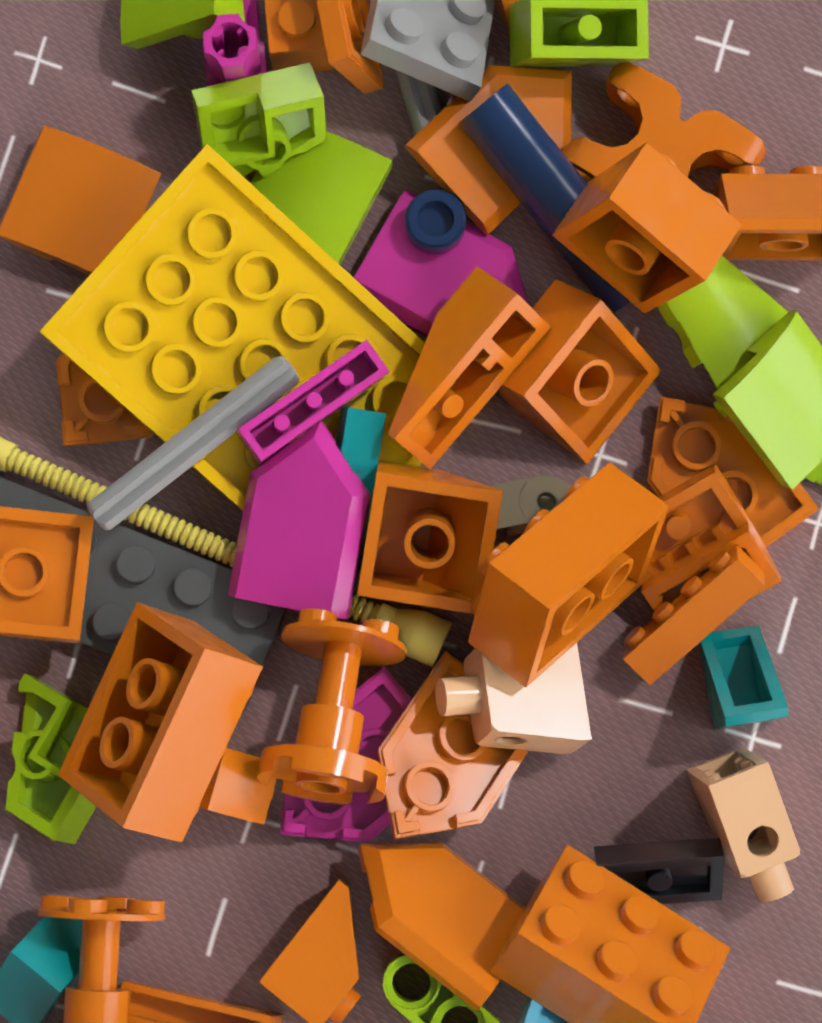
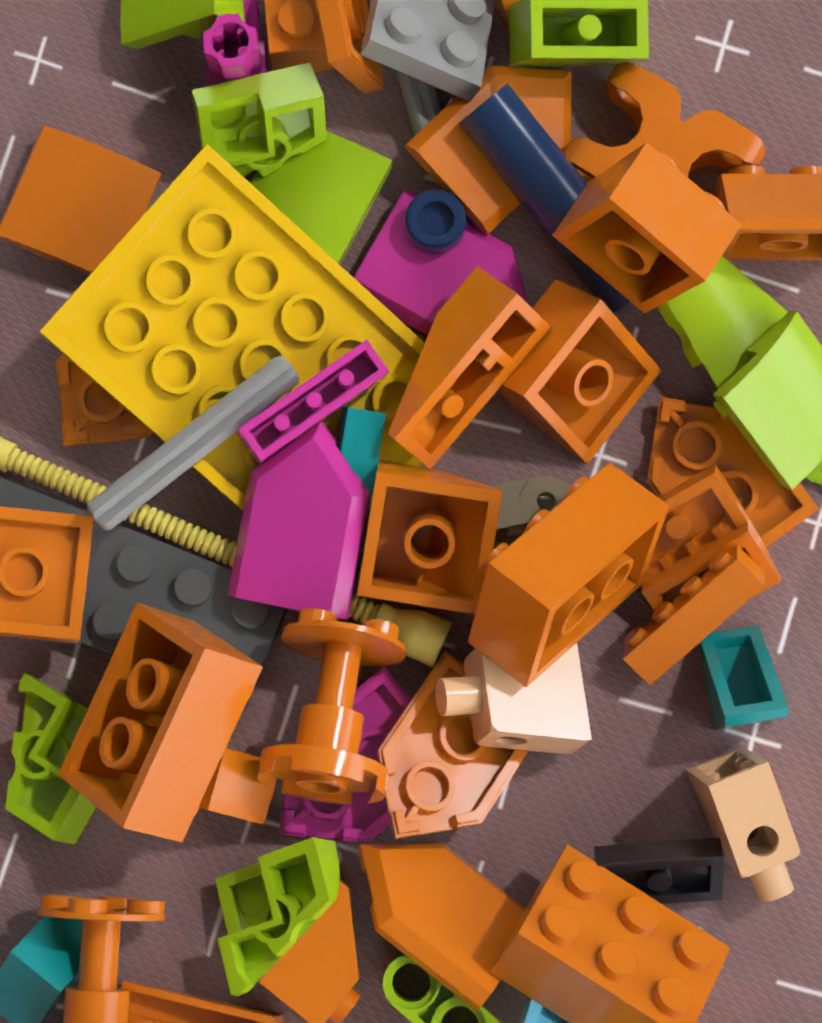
none -> lime slope [214,837,340,996]

